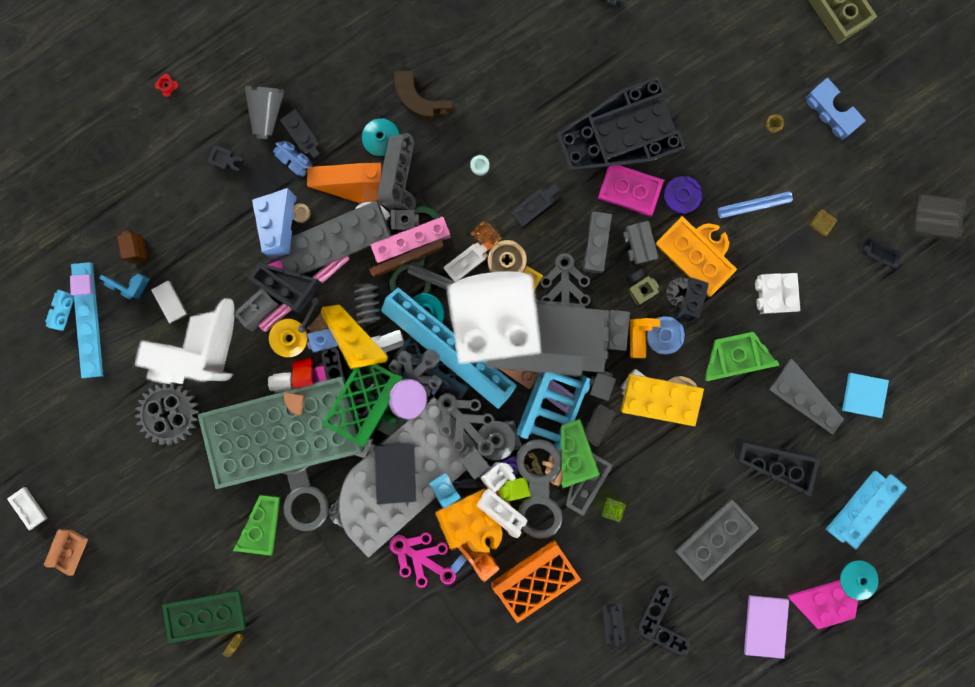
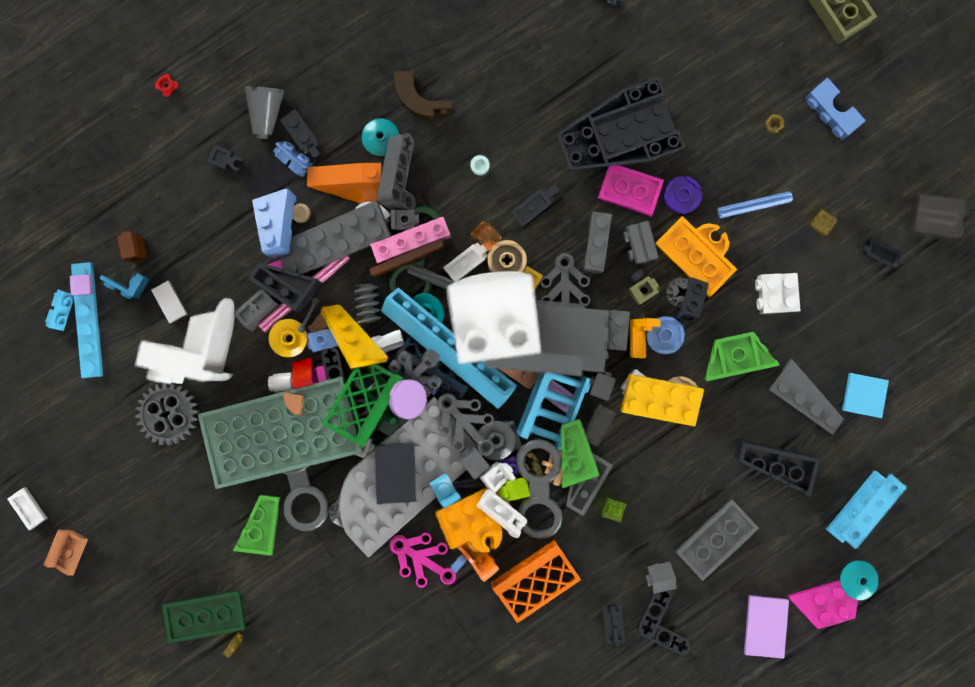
none -> dark grey brick [645,562,676,594]

